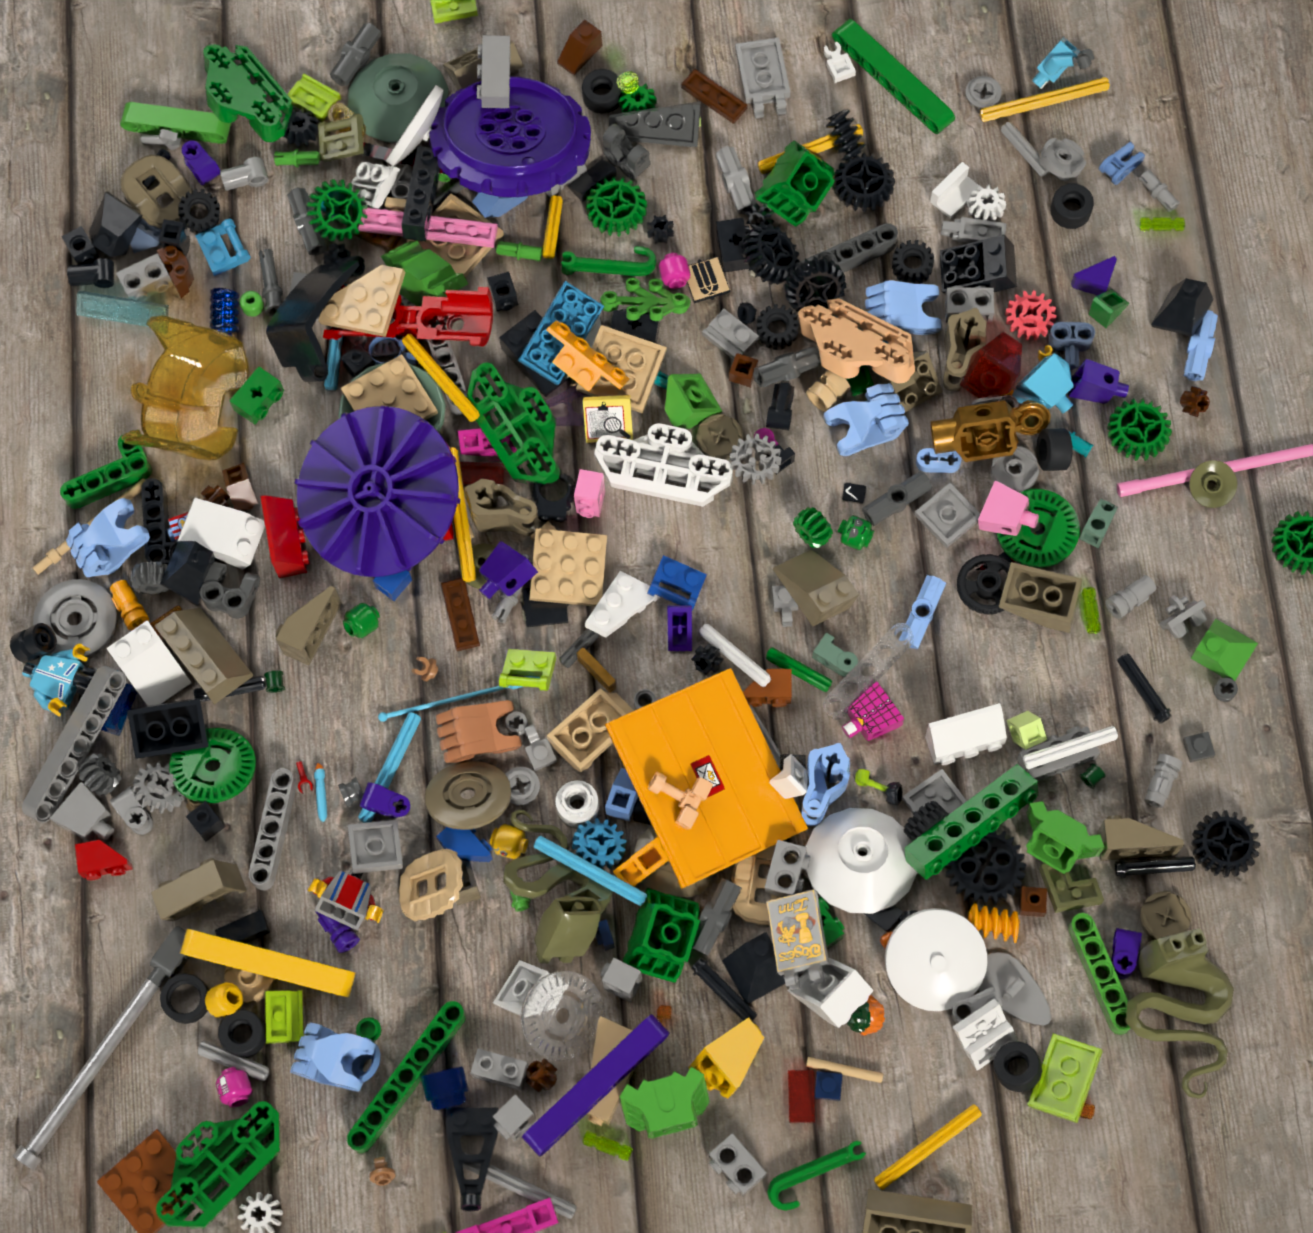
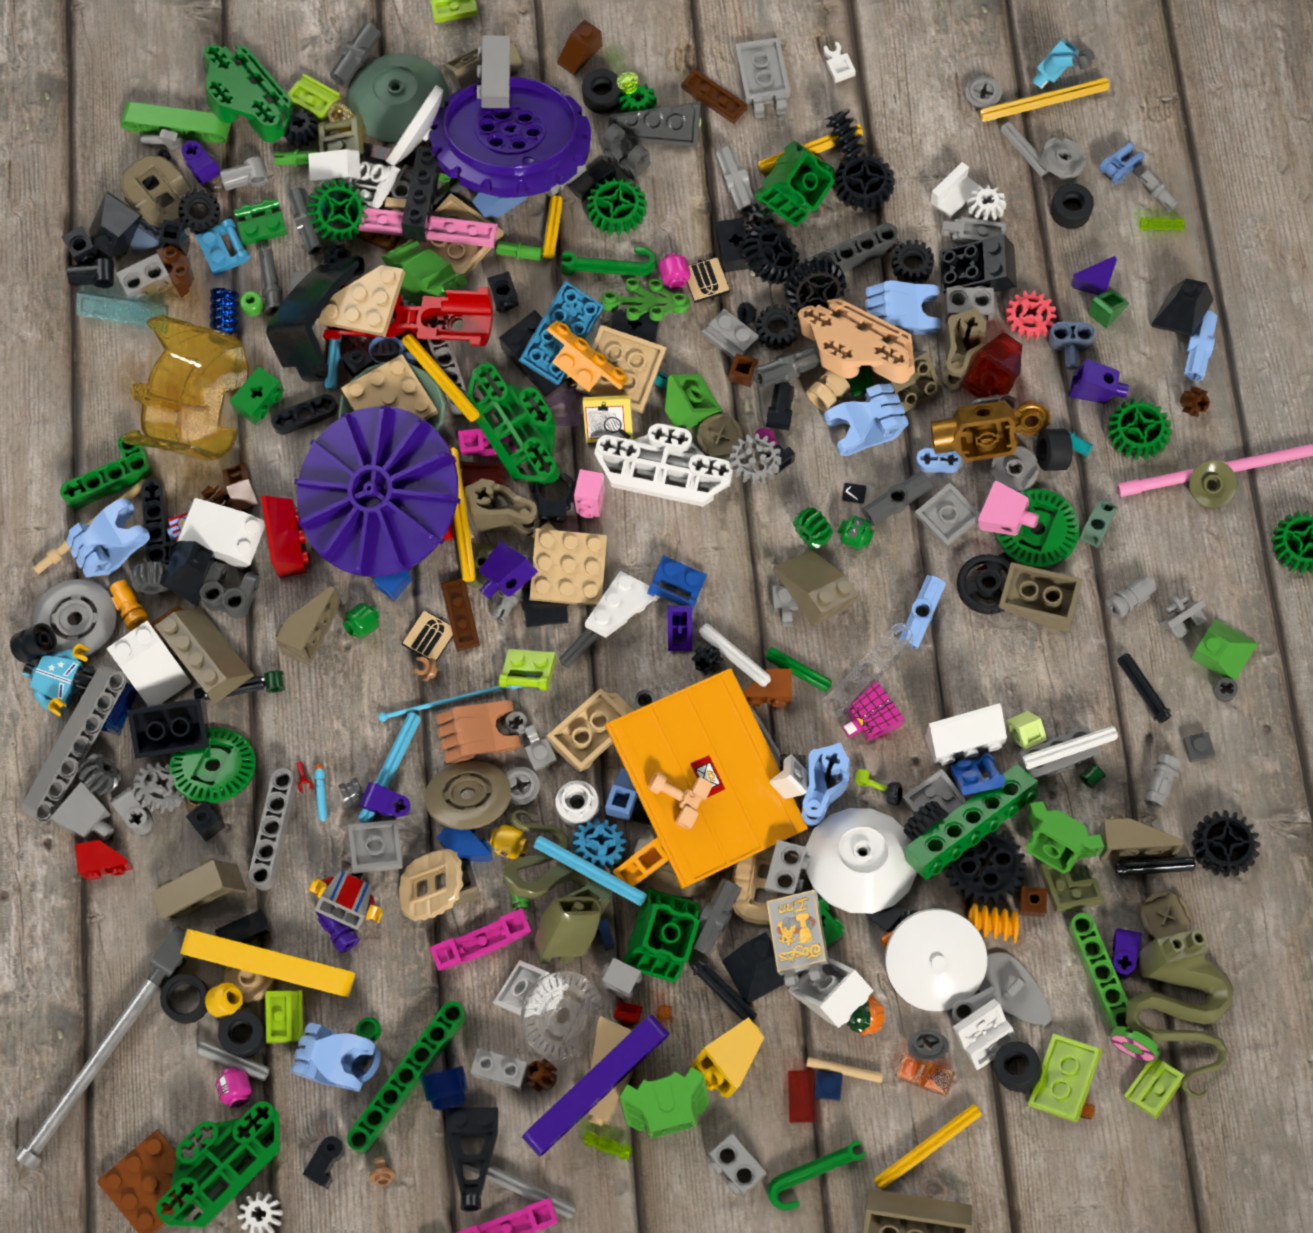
light grey brick [493,1095,537,1142] -> none
pearl gold tile [576,648,616,693] -> none
black gear [647,215,674,244] -> none
sand green leg [812,632,858,677] -> none
green beam [832,19,955,134] -> none
medium azure torso [999,345,1073,413] -> none
clear neon green axle [1082,587,1101,634] -> none
none -> green plate [234,198,288,246]
none -> black beam [271,394,338,435]
none -> black leg [303,1136,345,1190]
none -> white brick [308,149,361,186]
none -> piece [401,610,453,662]
none -> dark pink slope [429,908,532,971]
none -> red slope [614,1002,643,1027]
none -> clear orange slope [895,1052,955,1097]
none -> dark grey gear [907,1030,949,1063]
none -> blue plate [950,752,1005,796]
none -> tile [1109,1026,1160,1062]
none -> lime plate [1124,1059,1185,1119]

